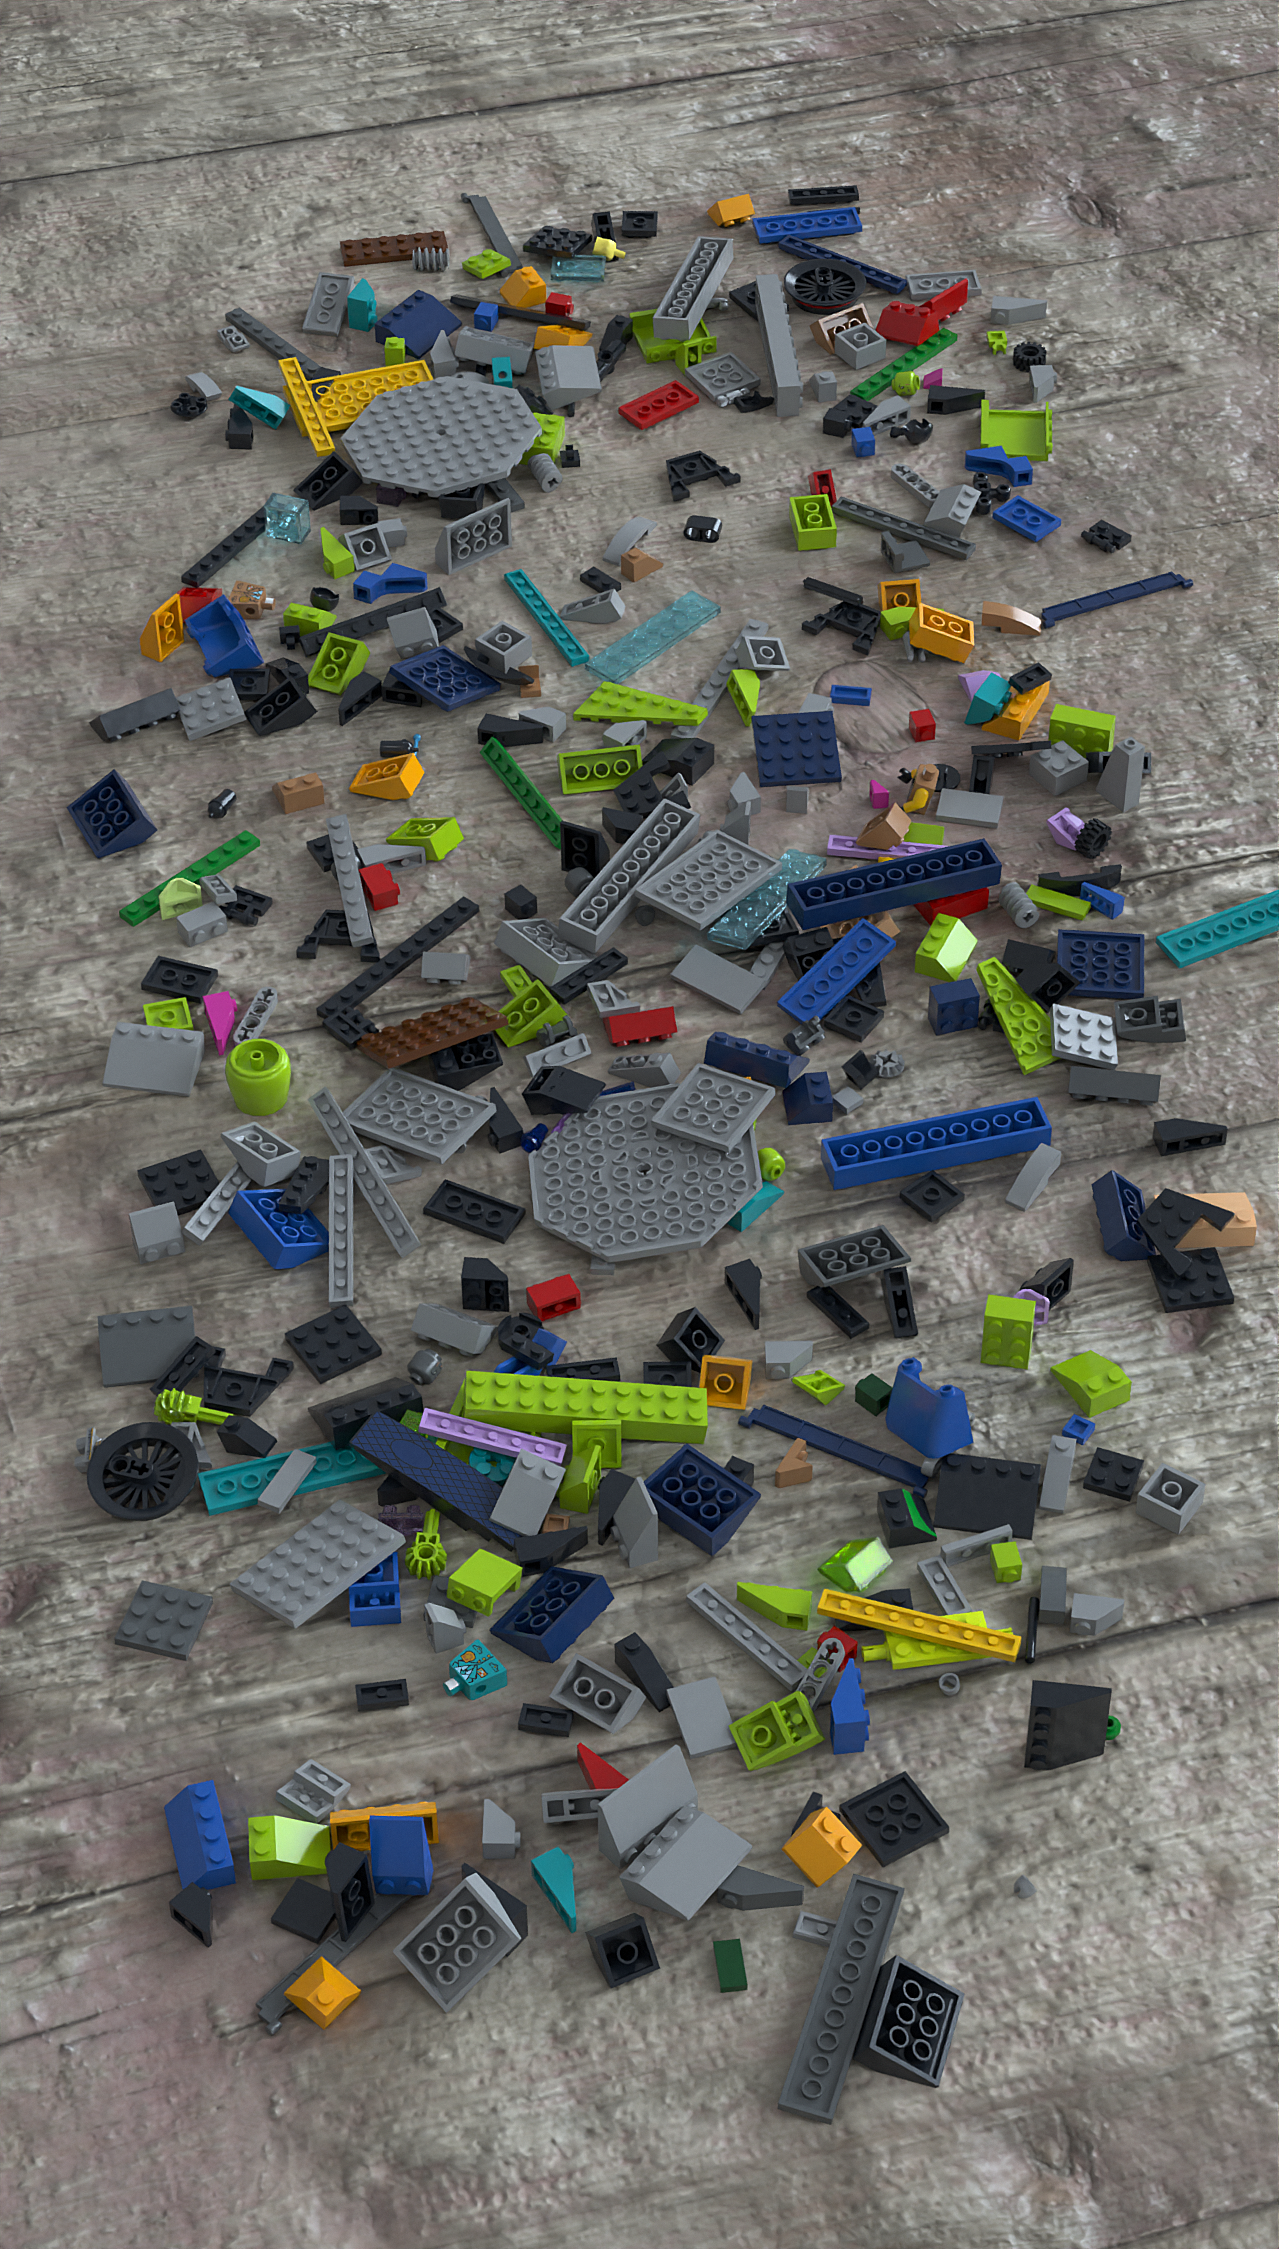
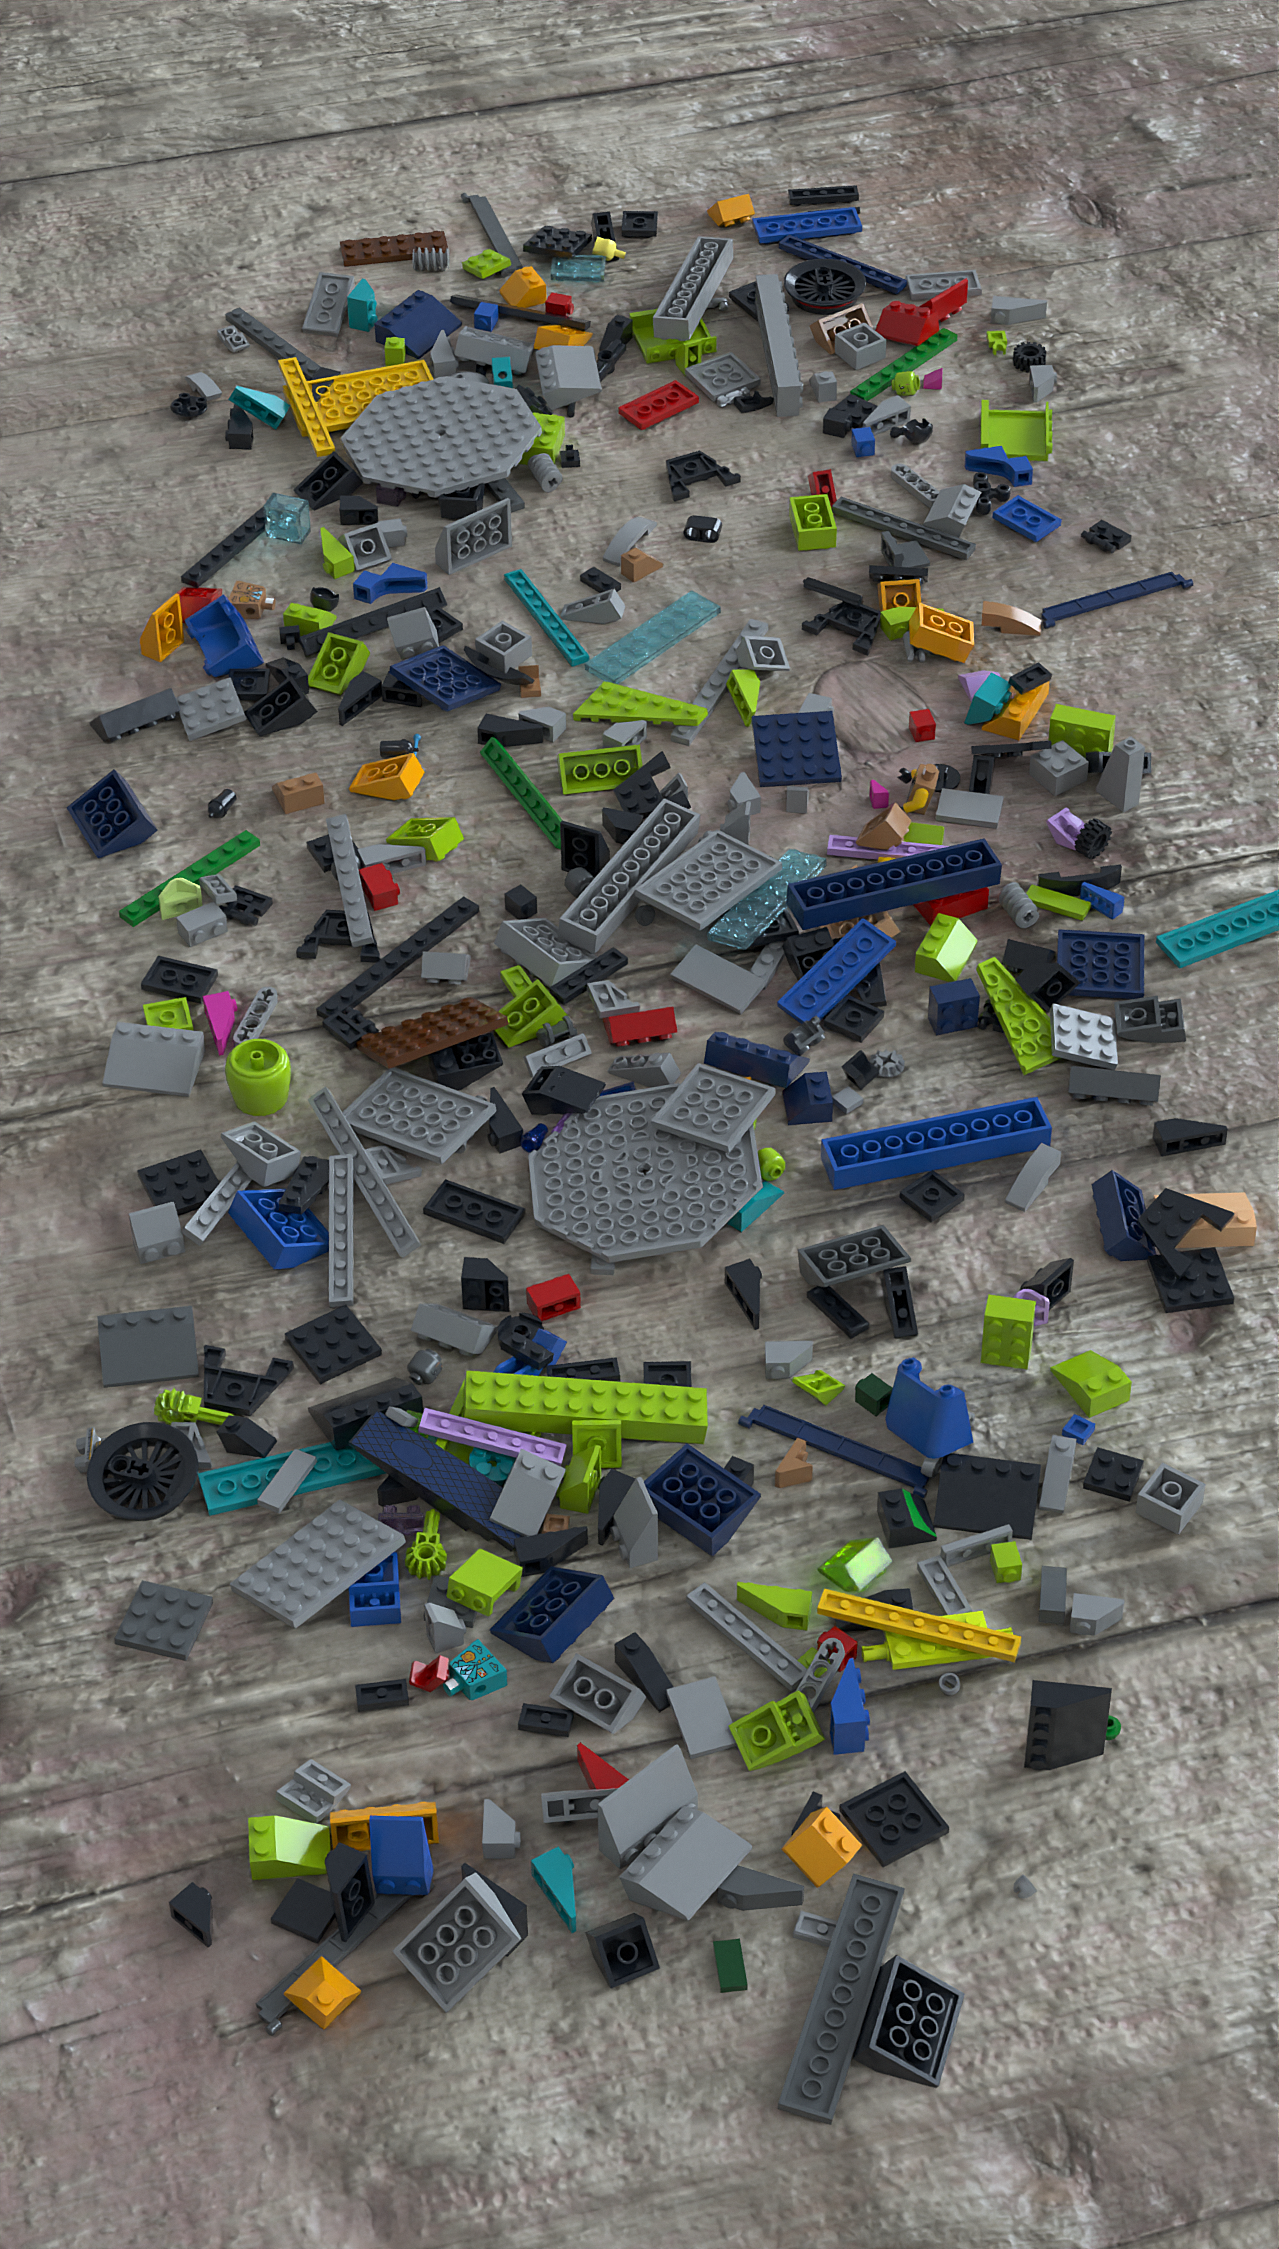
black plate [150,1336,216,1397] -> none
blue slope [164,1780,236,1890] -> none
black slope [642,738,714,786] -> none
black slope [656,1307,725,1373] -> none
light orange slope [699,1355,753,1410] -> none
blue tile [830,685,872,706] -> none
black slope [927,385,985,415] -> none
black bar [1025,1597,1039,1663] -> none
none -> light grey tile [386,1407,419,1428]
none -> red bracket [409,1655,449,1693]
none -> black plate [869,565,928,585]

